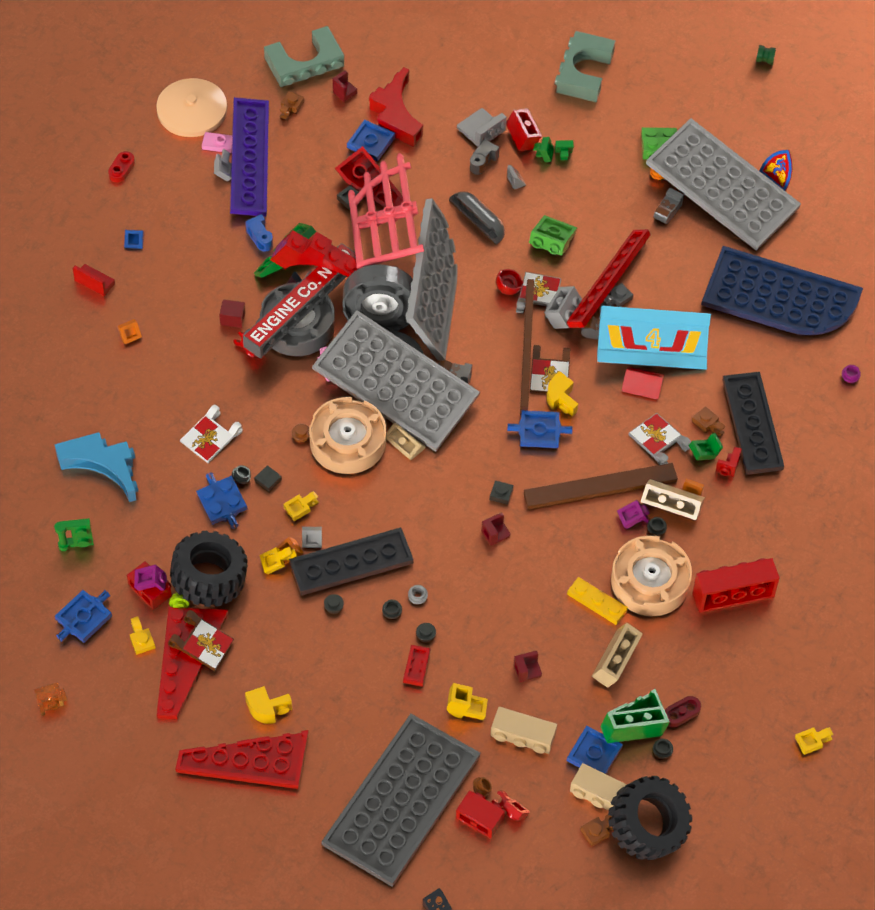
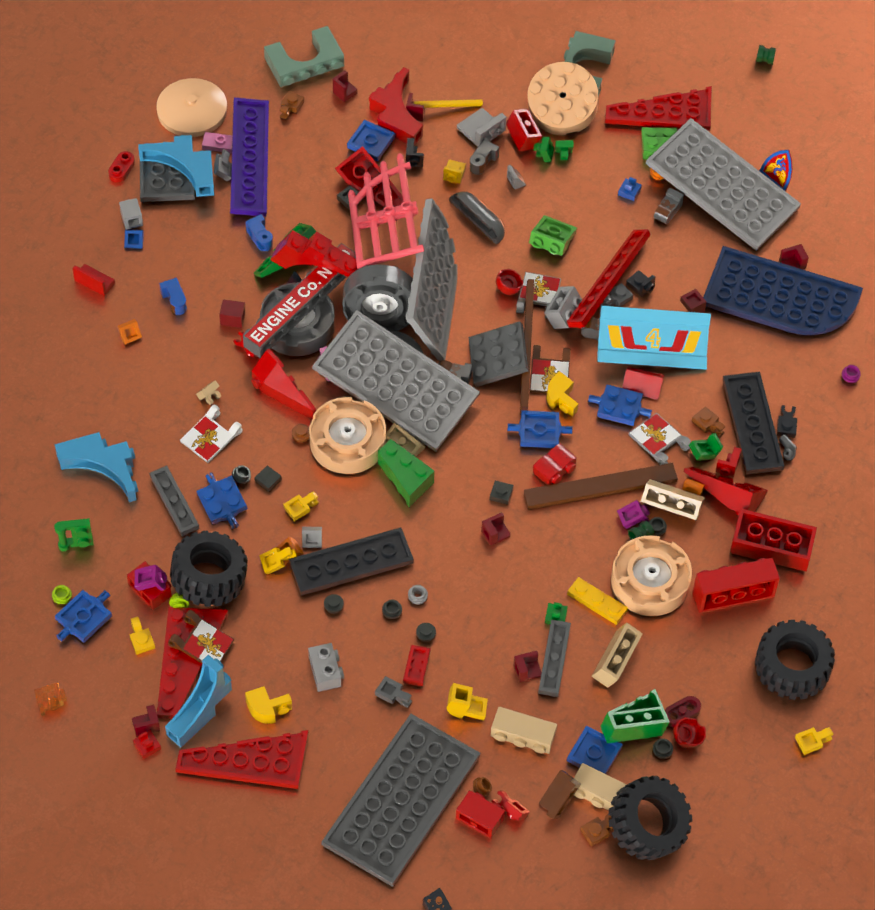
none -> lime plate [52,585,72,604]
none -> light grey brick [119,198,143,230]
none -> dark red panel [132,704,160,737]
none -> red tile [133,730,161,759]
none -> dark azure arch [138,135,214,197]
none -> dark grey plate [140,161,195,202]
none -> dark grey plate [149,466,199,536]
none -> blue leg [159,277,187,315]
none -> dark azure arch [165,655,232,748]
none -> tan tile [196,380,221,405]
none -> red wedge [251,349,316,420]
none -> light grey brick [308,643,344,692]
none -> dark grey plate [375,676,412,708]
none -> green wedge [378,439,435,508]
none -> dark red panel [406,93,426,122]
none -> black bracket [406,138,424,167]
none -> yellow bar [413,99,483,108]
none -> yellow bracket [443,160,466,184]
none -> dark grey plate [469,321,529,387]
none -> light nougat piece [528,62,598,135]
none -> red brick [533,443,577,485]
none -> dark grey plate [538,620,571,697]
none -> reddish brown panel [539,770,581,819]
none -> green tile [545,602,568,625]
none -> blue plate [588,384,652,426]
none -> red wing [605,86,712,131]
none -> blue tile [618,177,642,201]
none -> black bracket [626,270,656,297]
none -> dark green wheel [628,520,655,540]
none -> red hair [673,717,706,748]
none -> dark red panel [680,289,706,313]
none -> red wedge [683,467,768,515]
none -> red brick [730,509,817,571]
none -> black tyre [755,619,835,700]
none -> black plate [776,405,797,438]
none -> dark red panel [779,244,809,270]
none -> dark grey arm [779,434,797,460]

